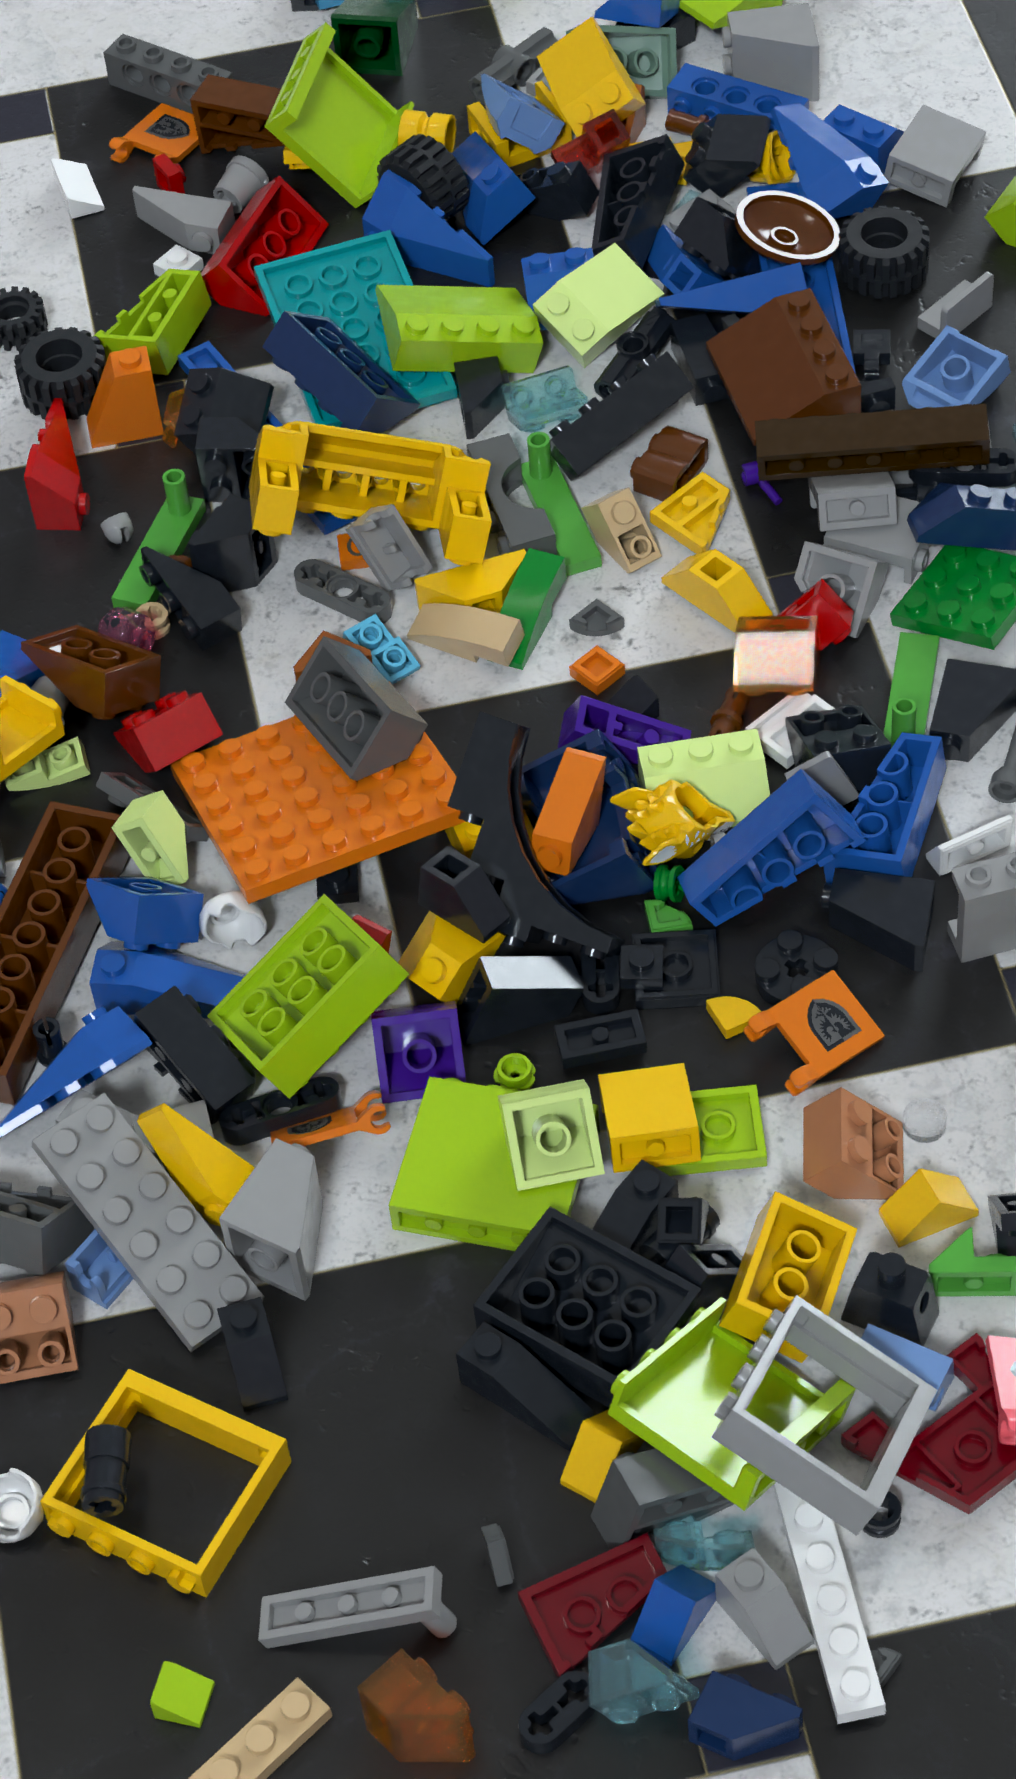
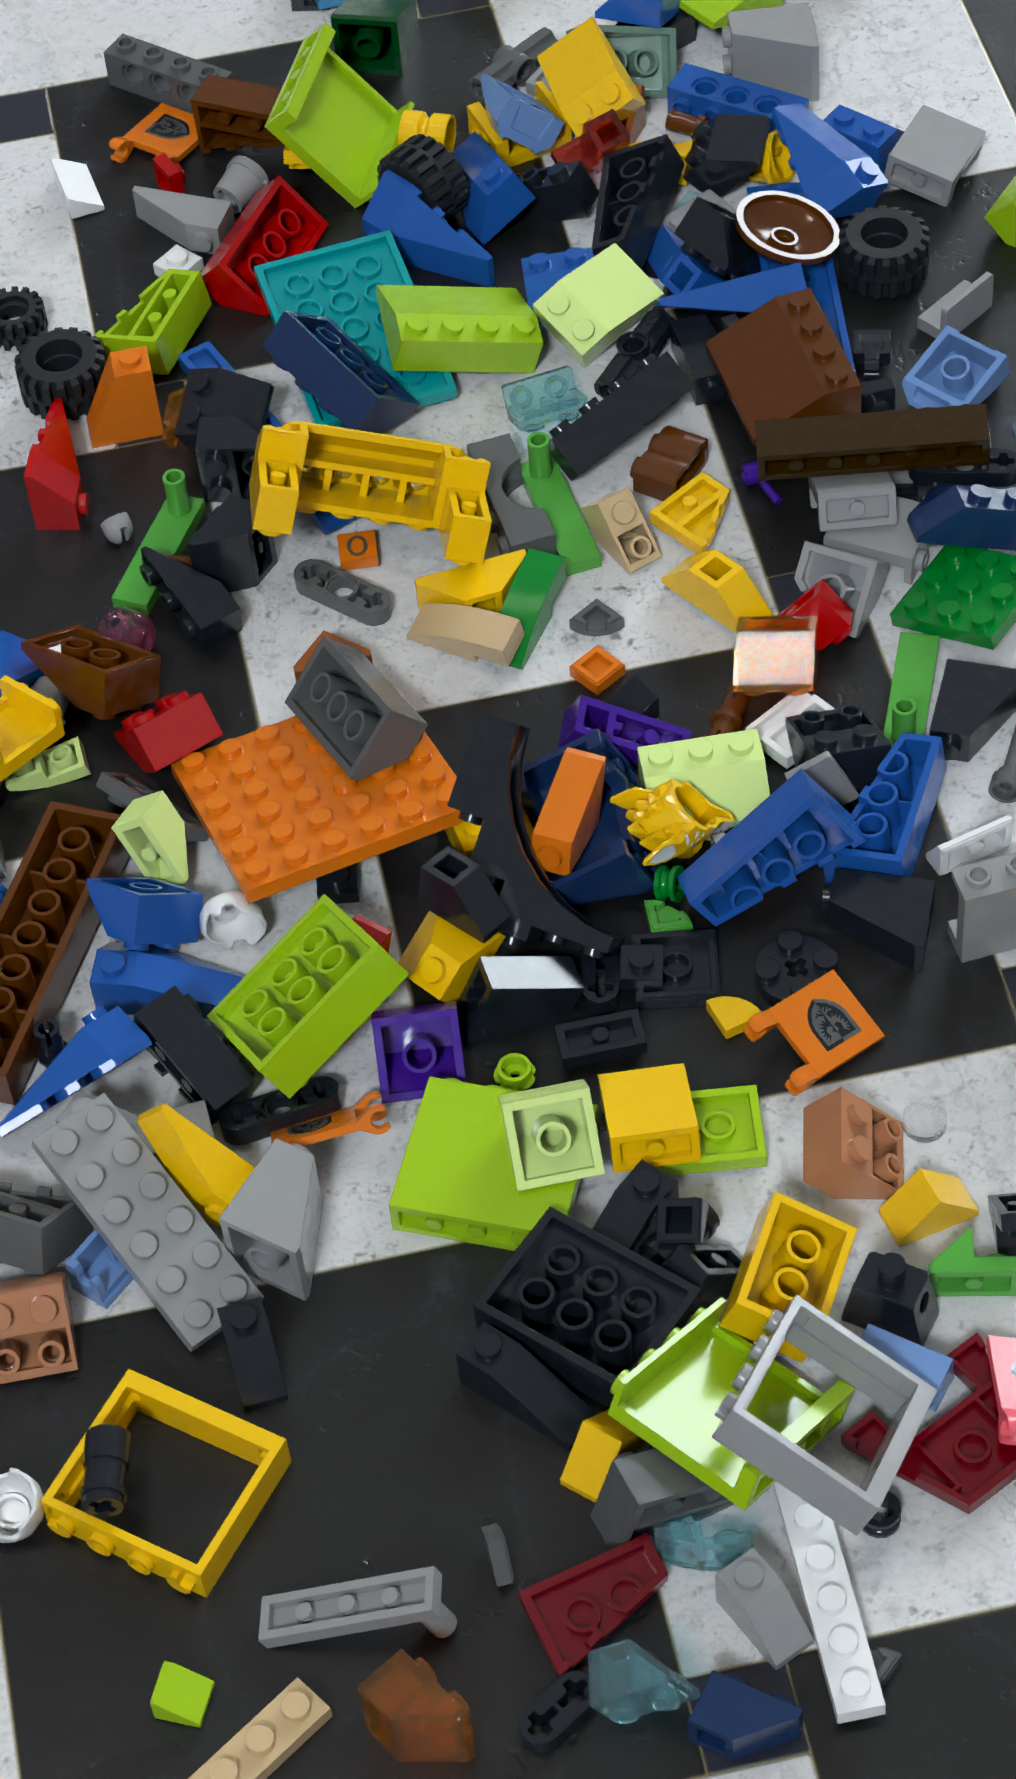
tan bush [134,602,171,640] -> none
medium azure slope [343,614,421,685] -> none
light grey hinge [345,504,433,592] -> none
black slope [454,356,510,440] -> none
blue slope [631,1564,716,1666] -> none

